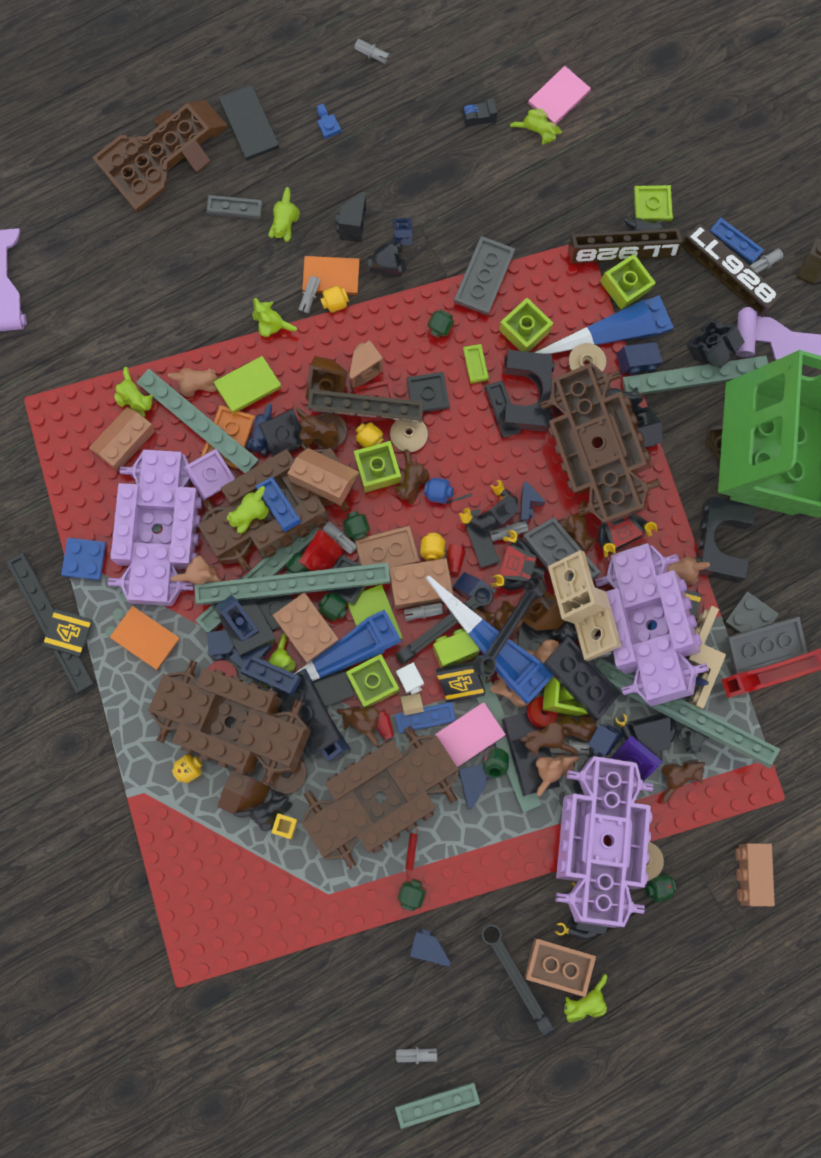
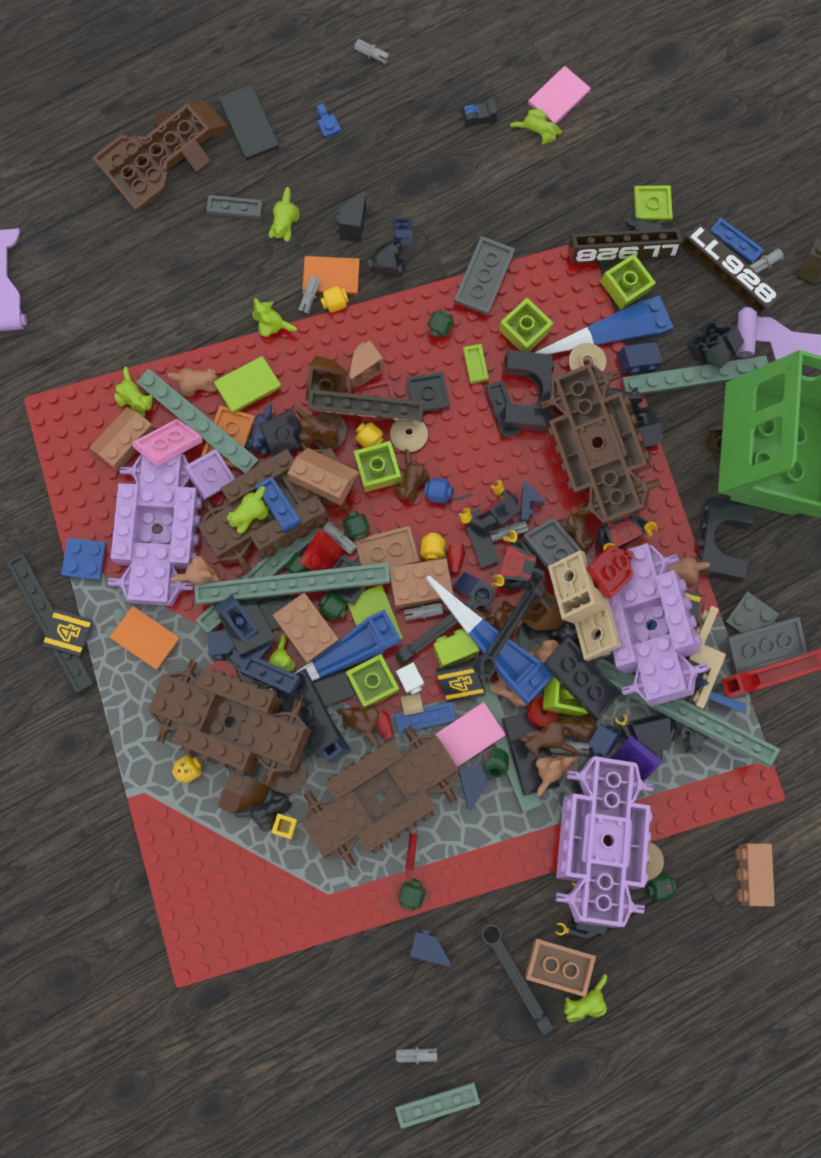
reddish brown animal [661,759,705,804] -> none
none -> bright pink tile [133,418,202,466]
none -> red tile [587,545,633,599]
none -> blue tile [708,691,745,712]

